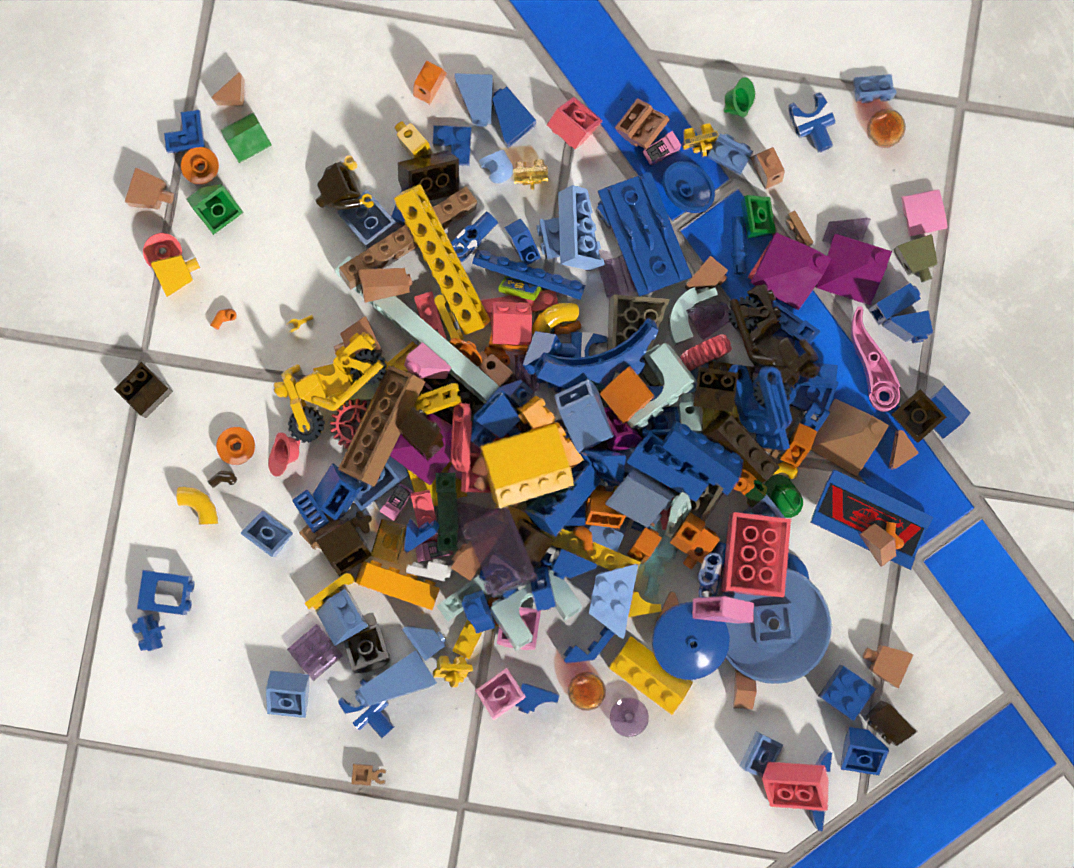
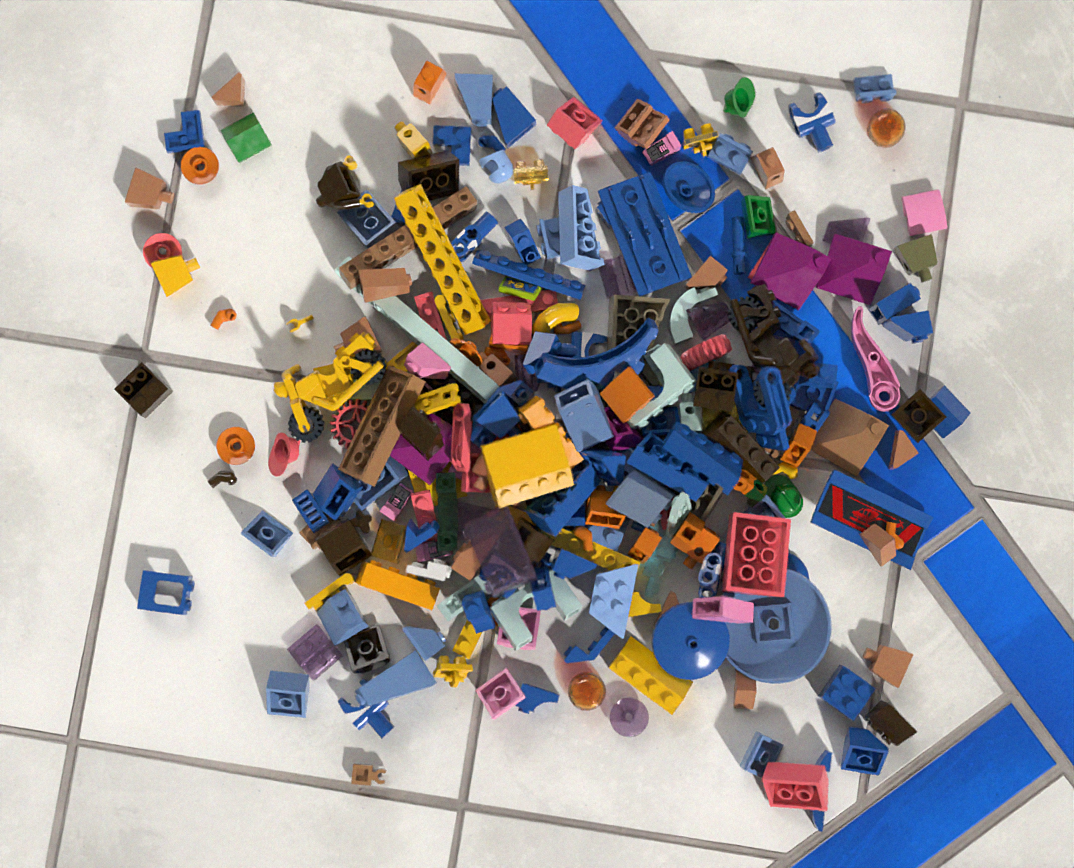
blue hips [132,614,166,652] -> none
yellow cylinder [176,487,218,525] -> none
green slope [186,184,244,235] -> none
none -> blue arm [478,135,506,152]

